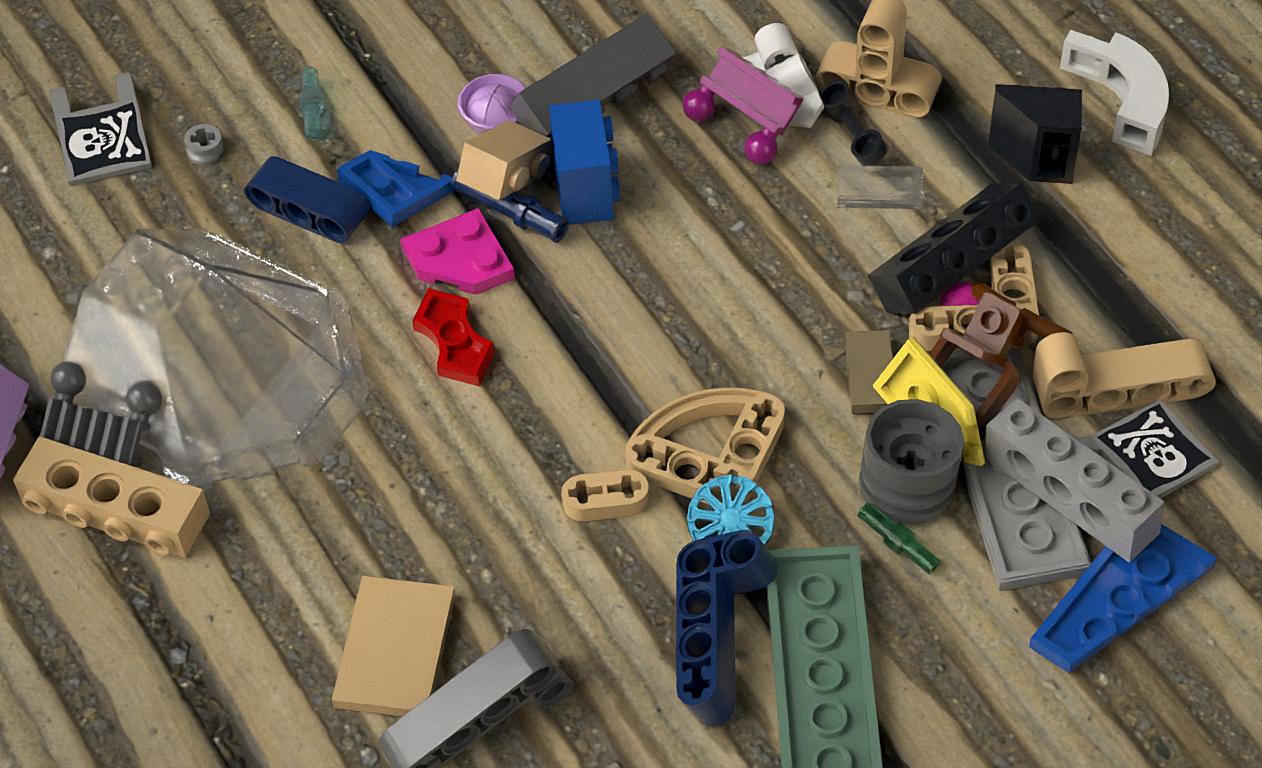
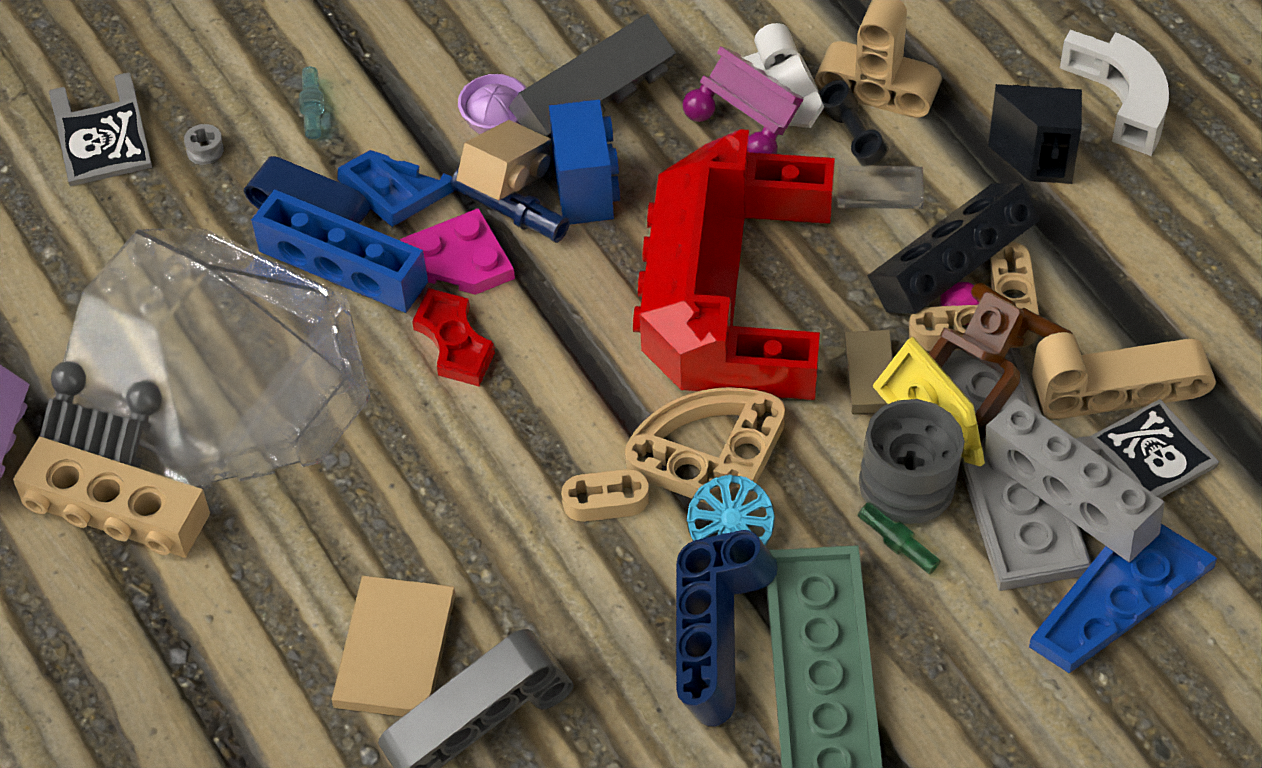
none -> blue brick [251,189,428,313]
none -> red wedge [633,129,835,400]

